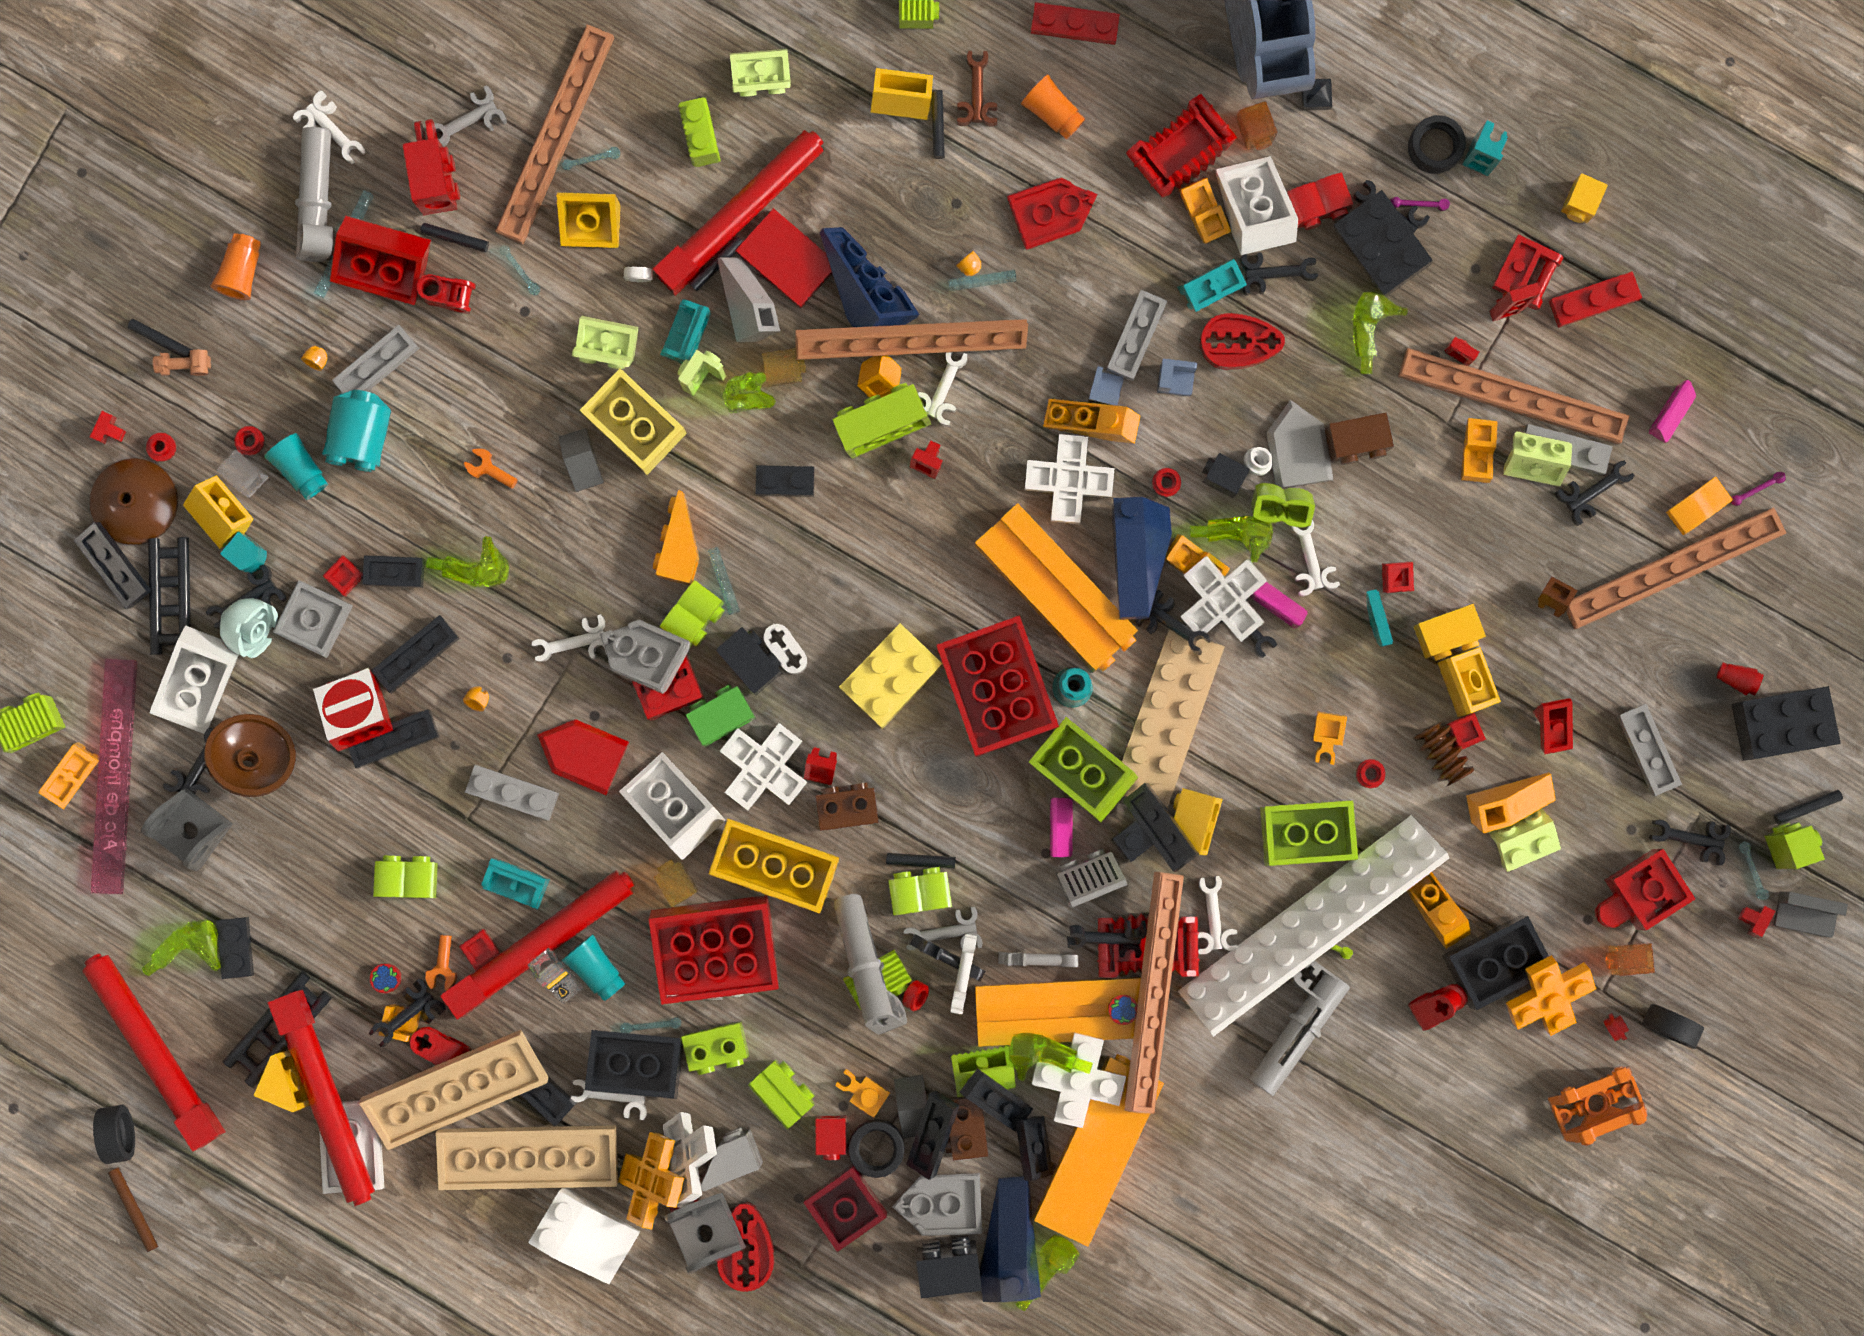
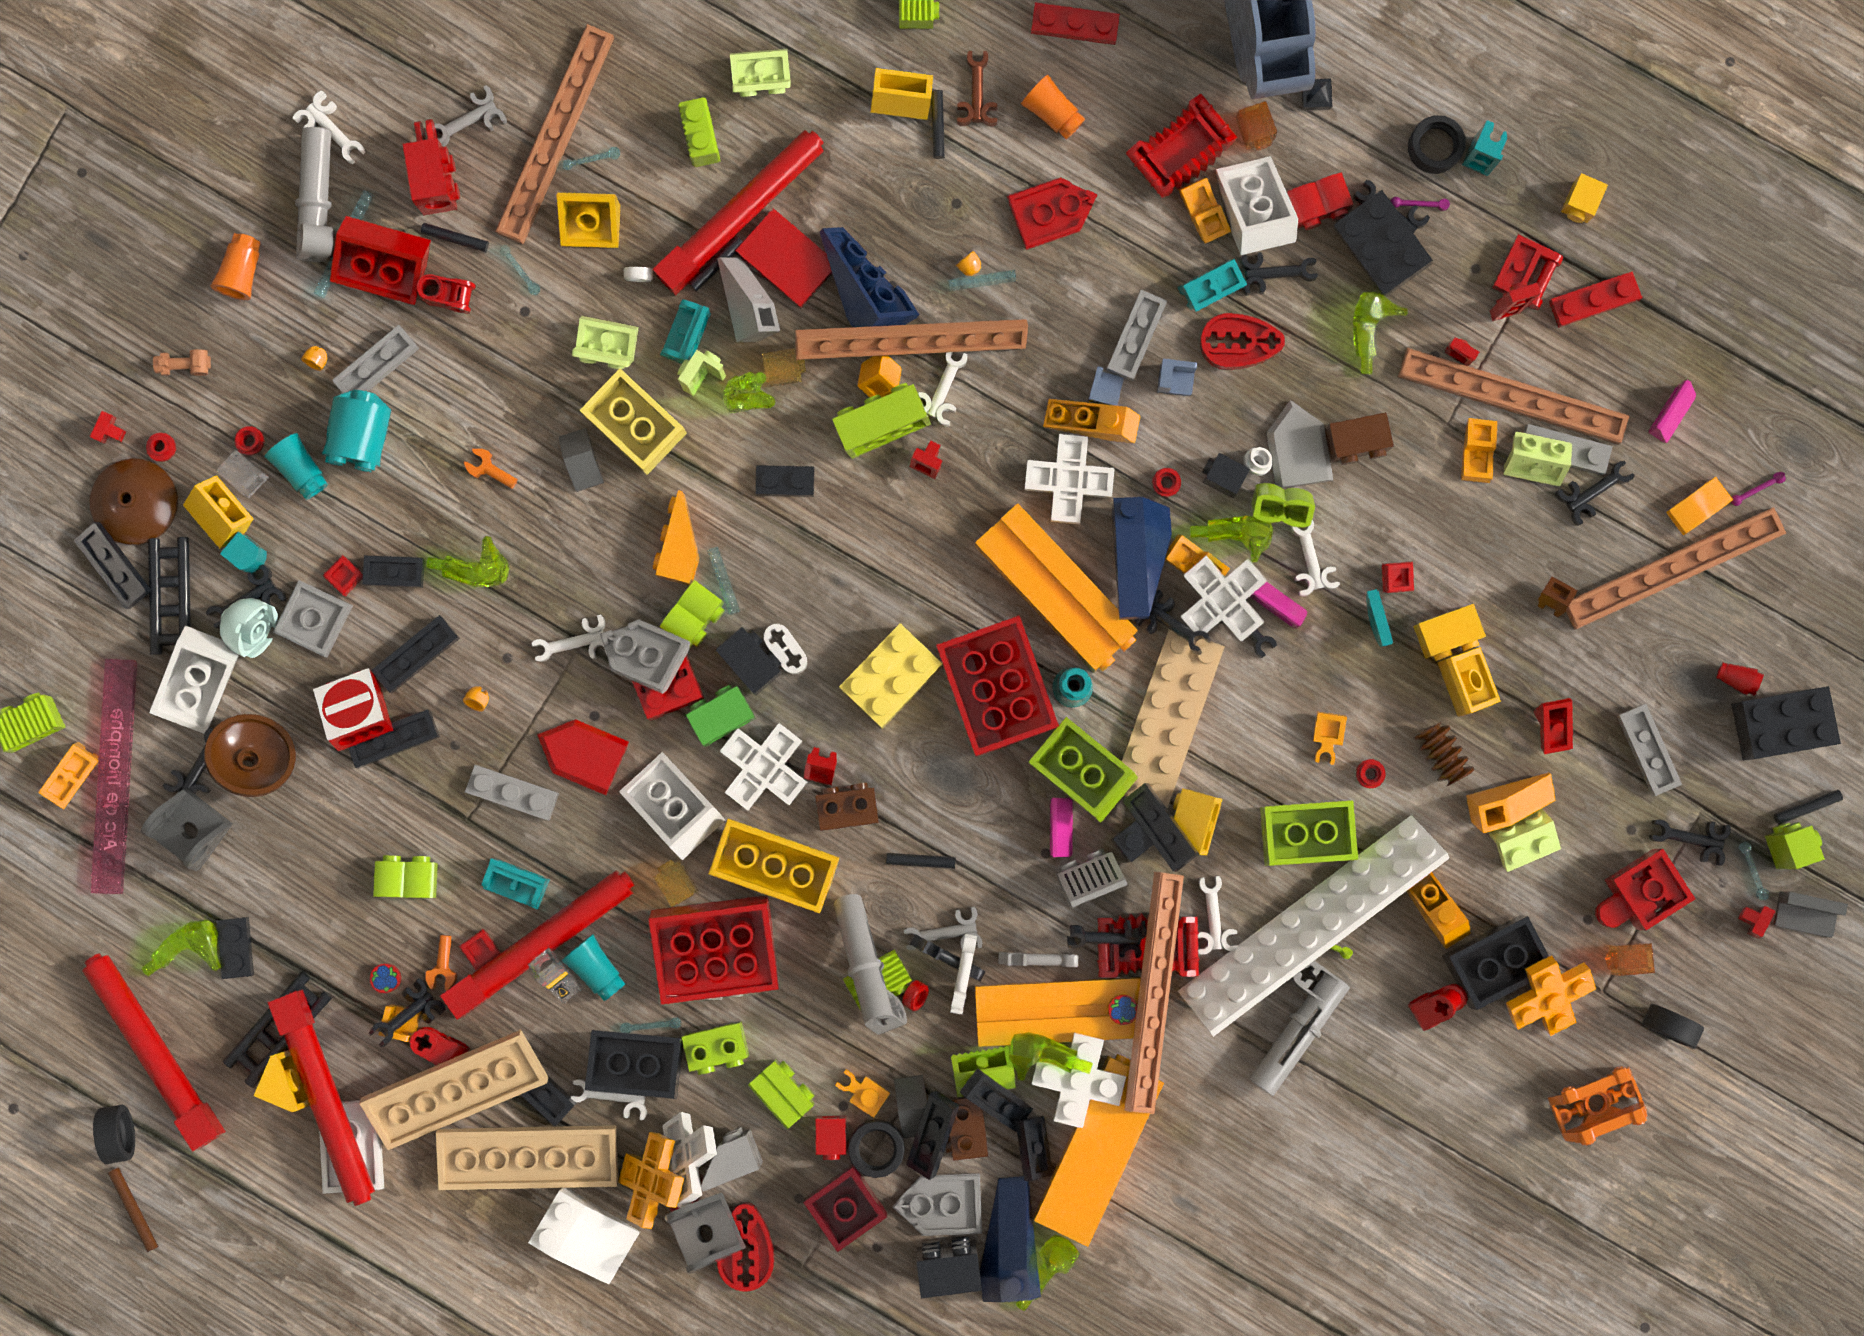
black piece [128,319,193,358] -> none
lime brick [888,867,952,916] -> none
red tile [1446,713,1486,750] -> none
red plate [1603,1013,1630,1042] -> none

